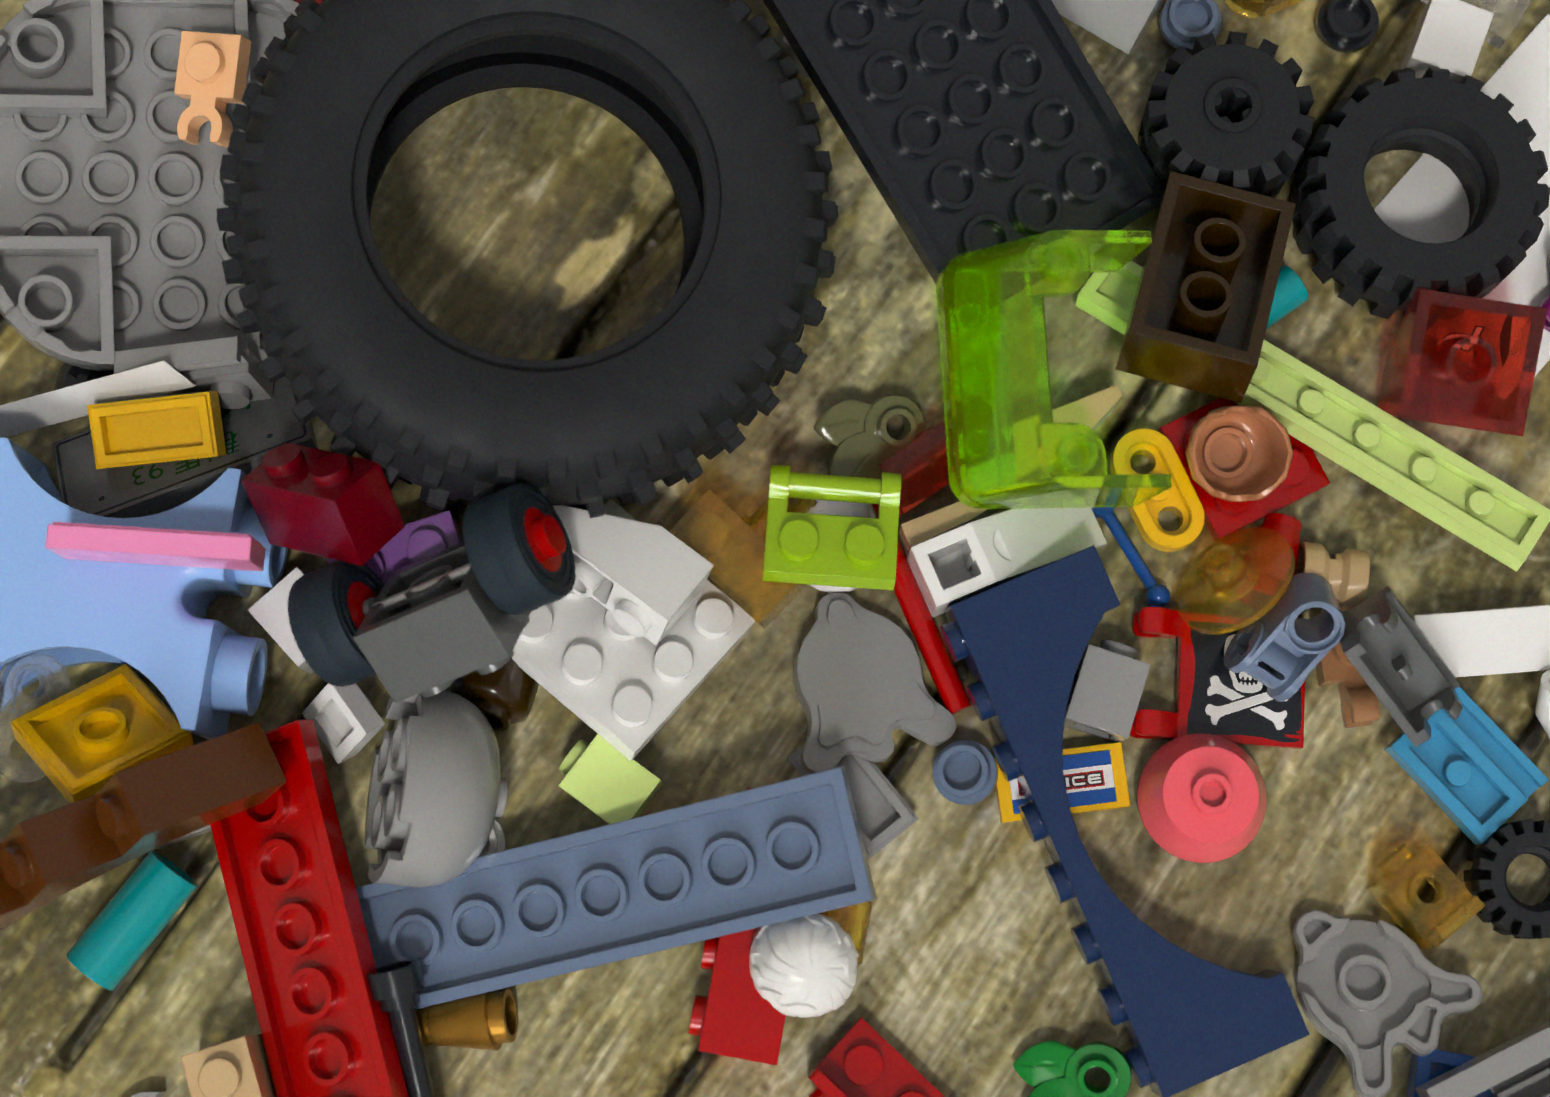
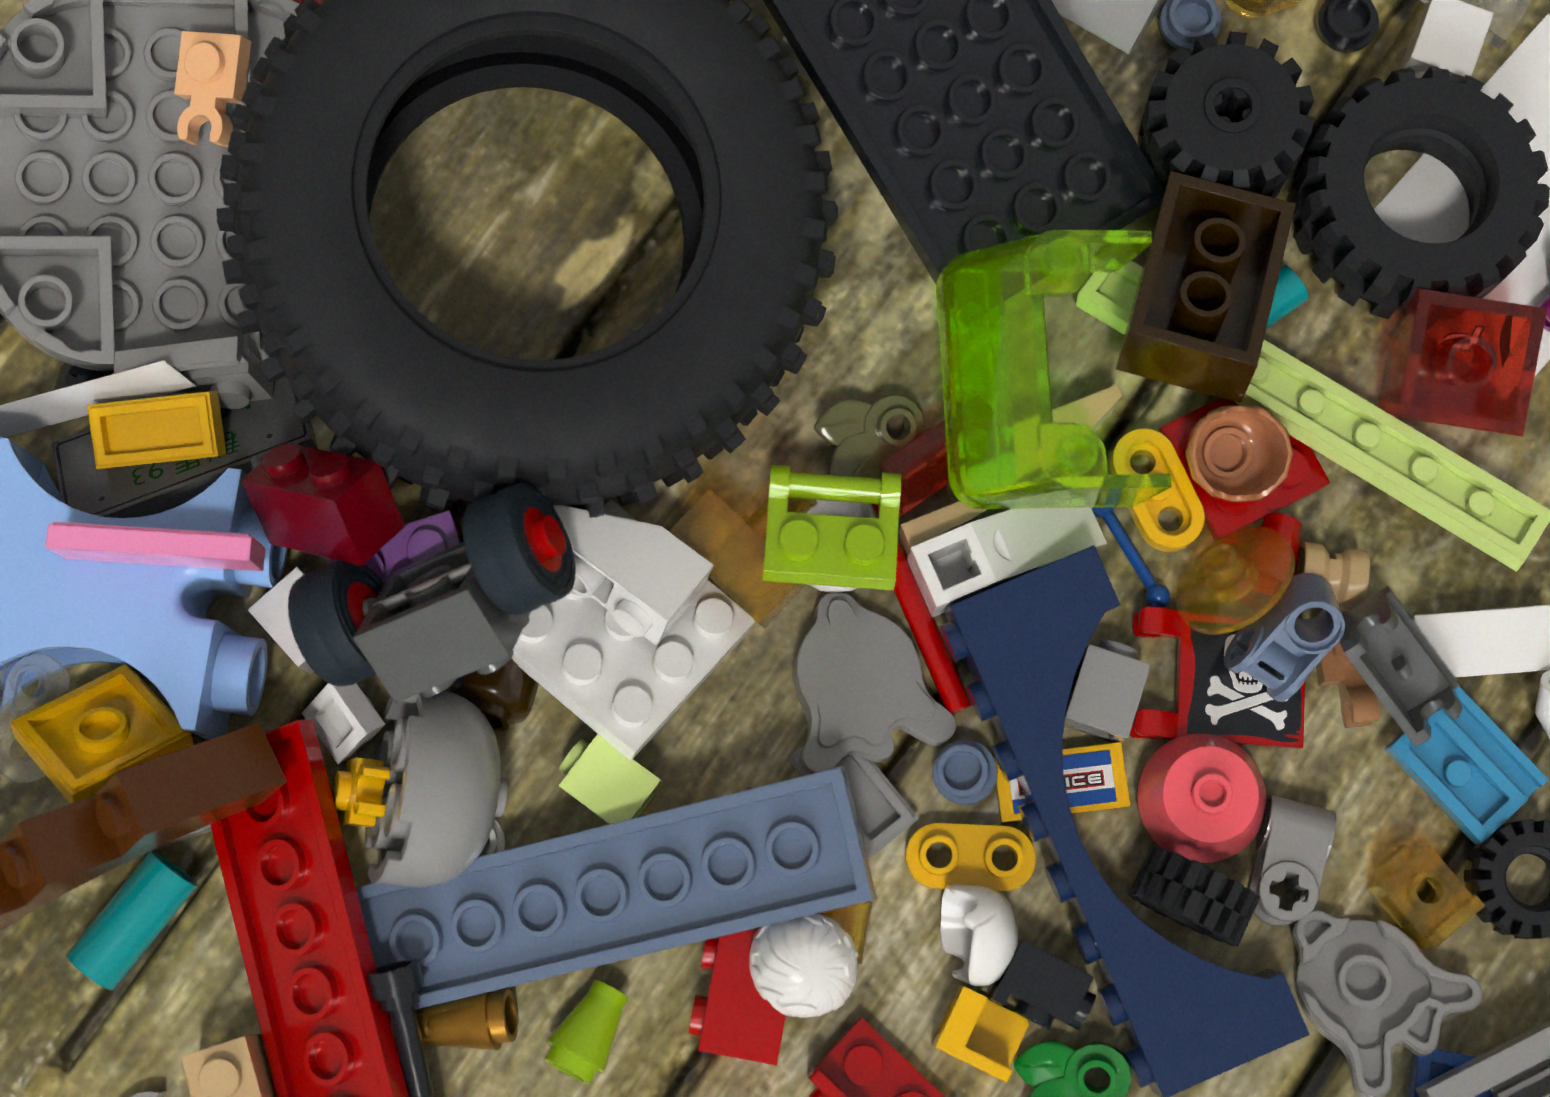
none -> yellow plate [332,757,390,827]
none -> lime cone [544,980,629,1085]
none -> yellow plate [905,823,1036,892]
none -> yellow panel [931,986,1029,1083]
none -> white hair [940,883,1018,986]
none -> black brick [988,939,1096,1031]
none -> black tyre [1128,846,1260,947]
none -> light grey piece [1249,795,1337,926]

